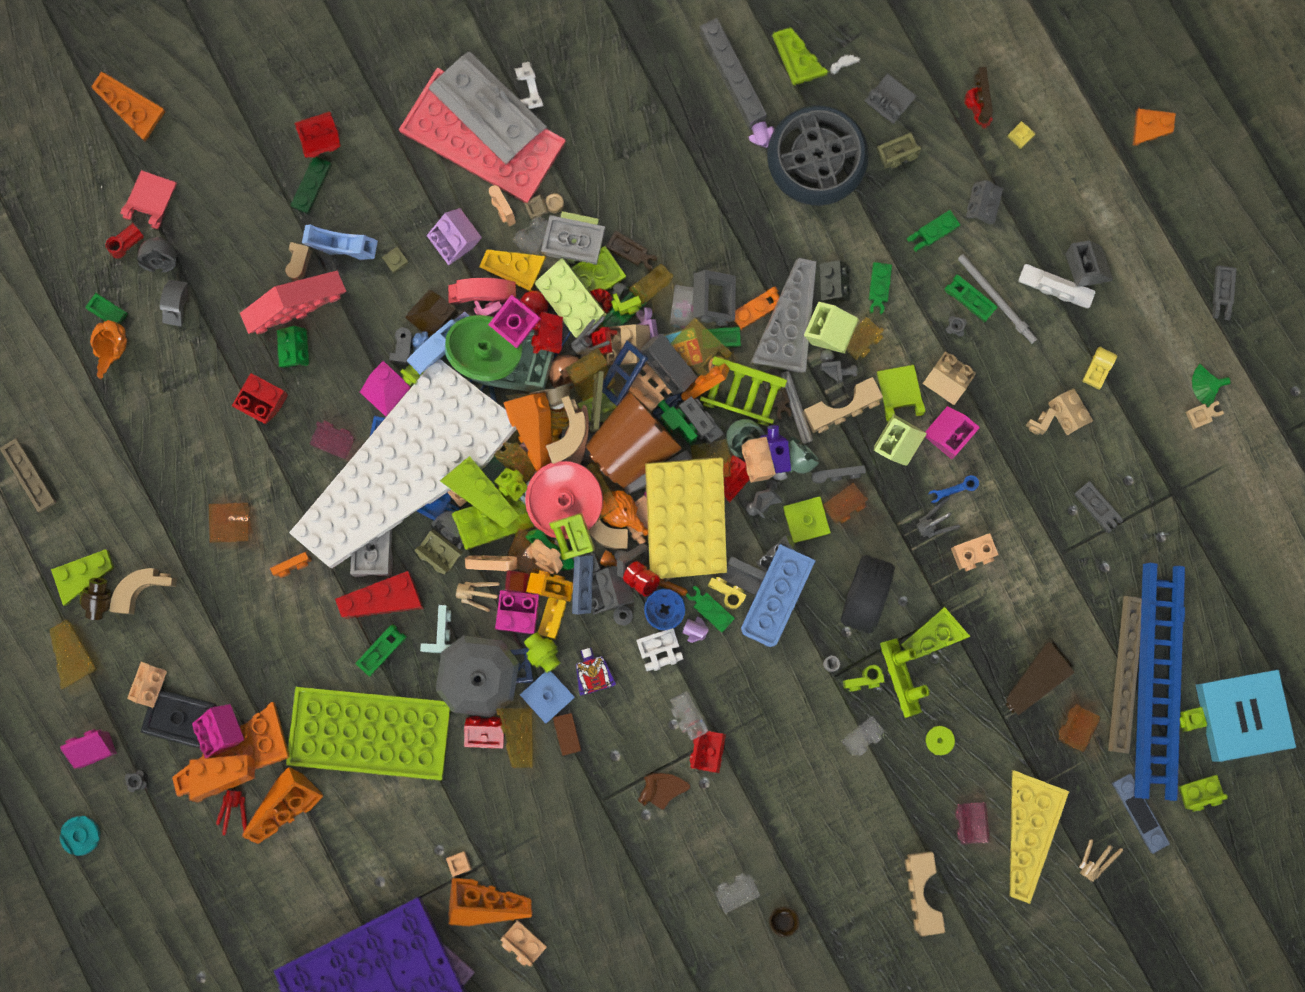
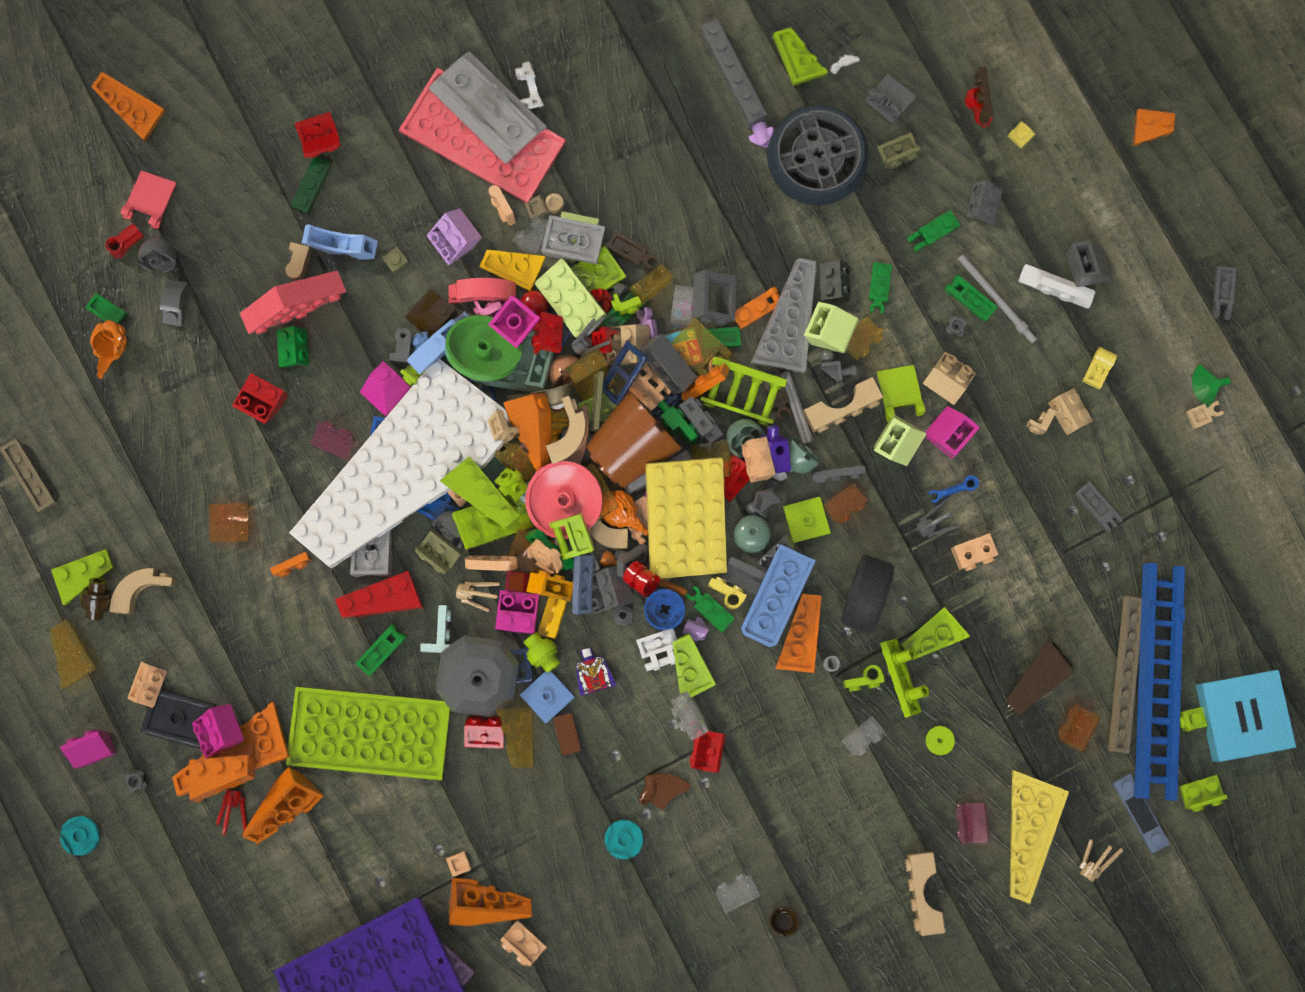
none -> tan bracket [487,410,519,442]
none -> teal tile [605,820,643,859]
none -> lime wing [672,633,716,702]
none -> sand green cylinder [733,515,771,554]
none -> orange wing [775,594,822,673]

